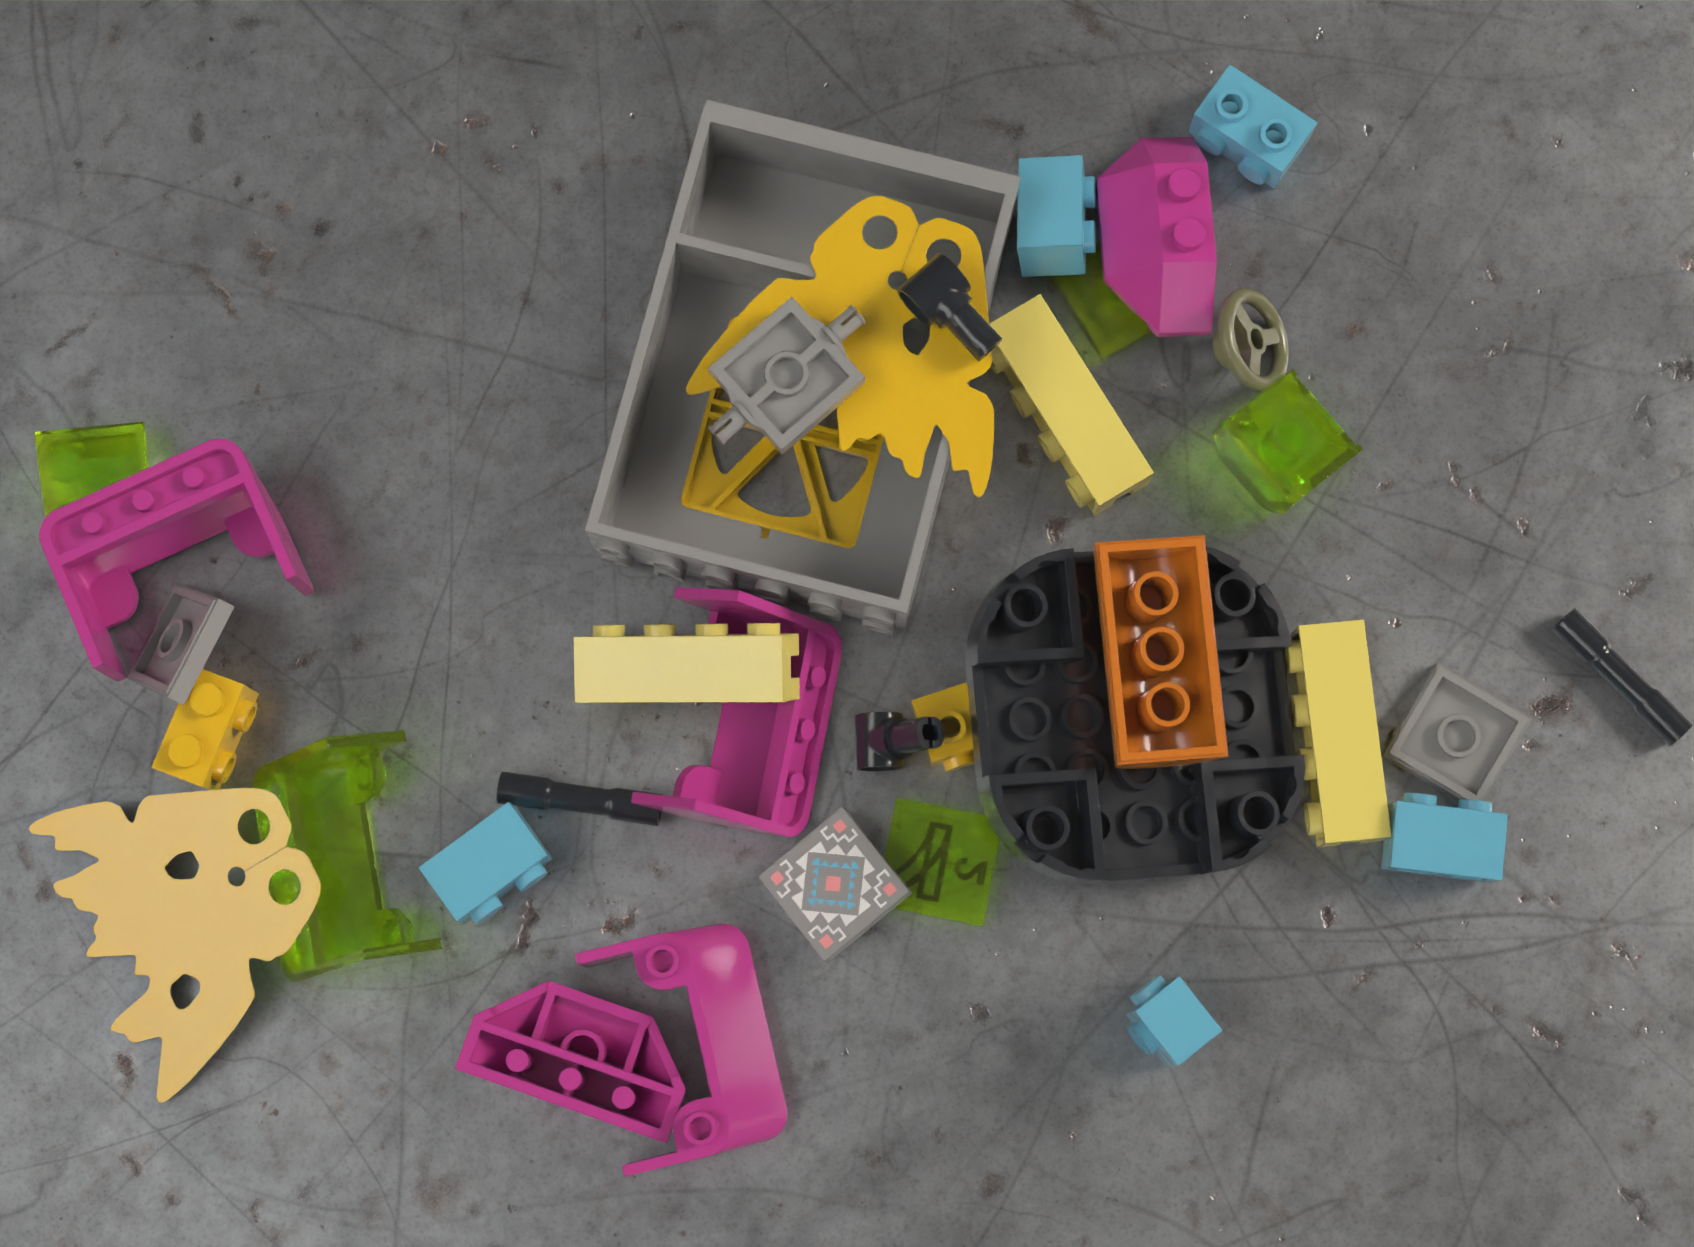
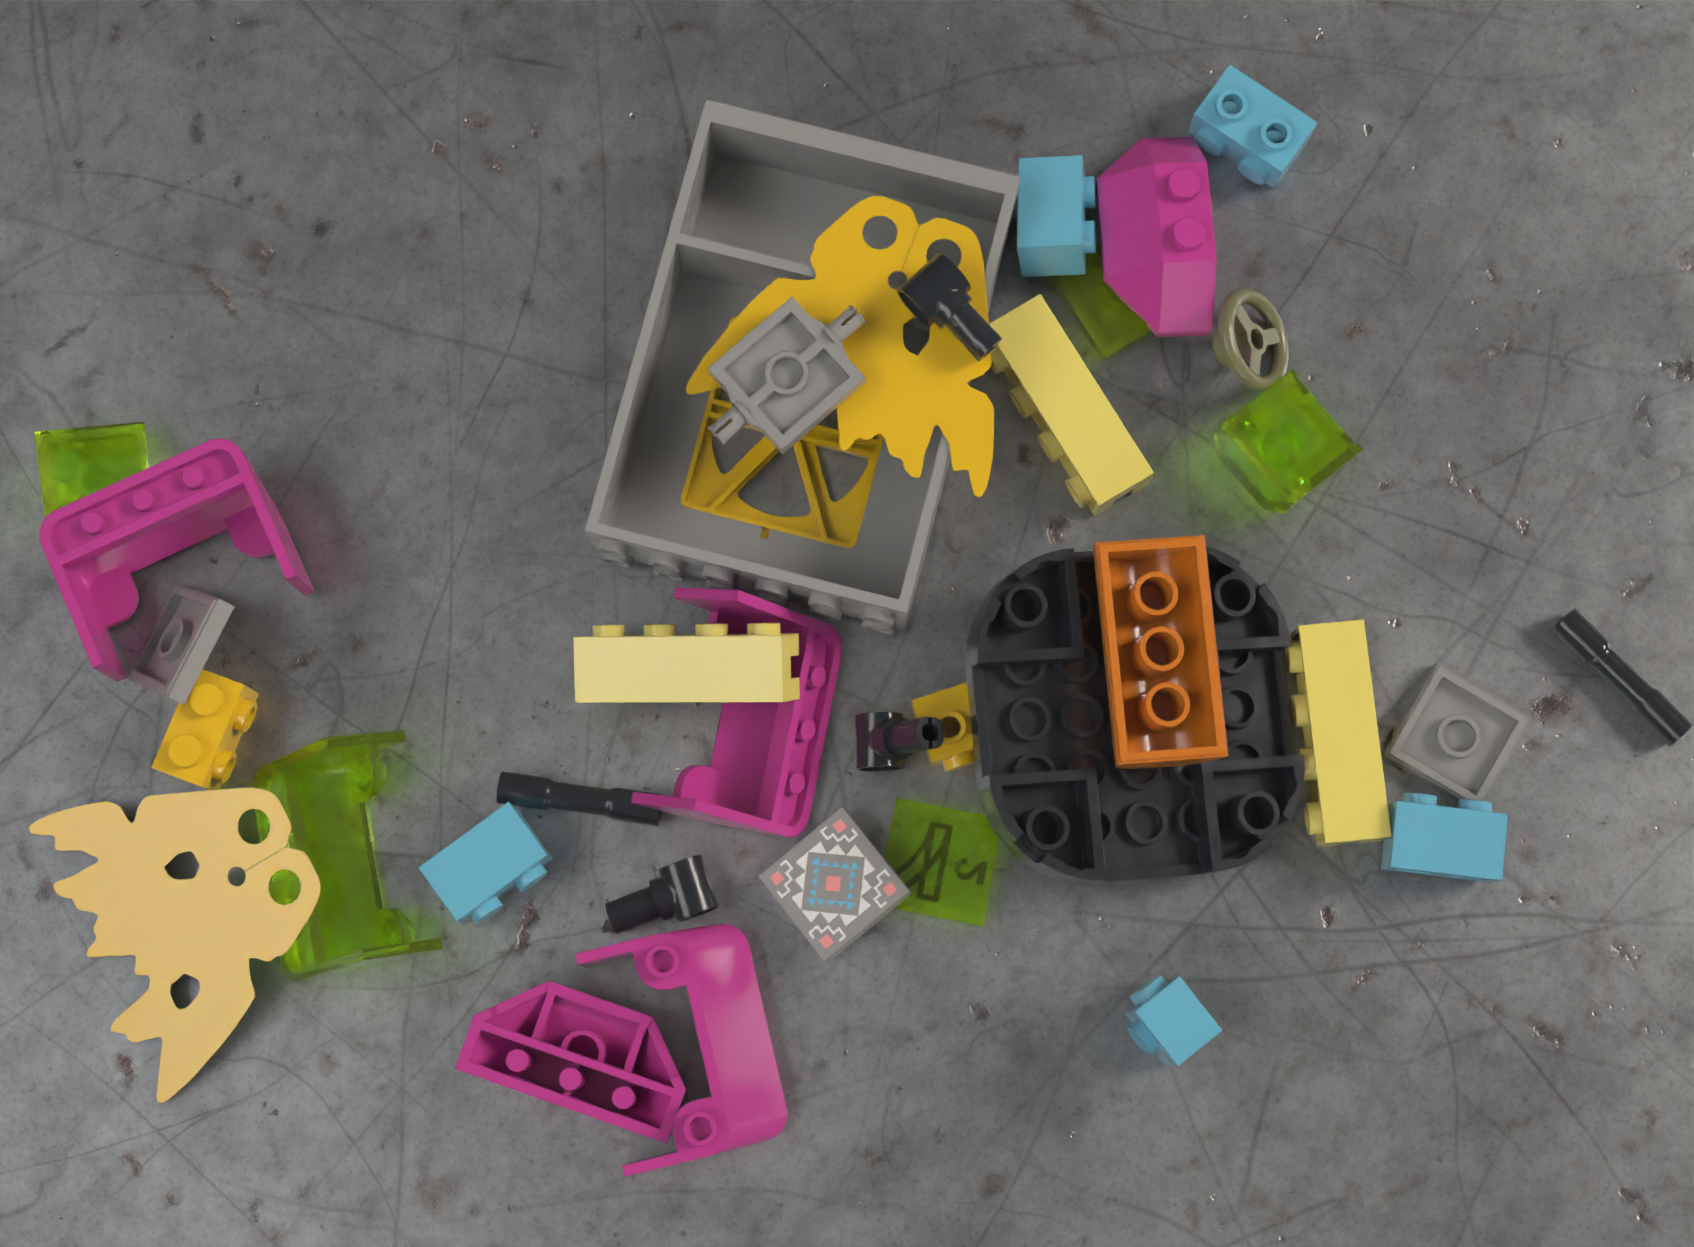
none -> black pin [605,855,720,933]

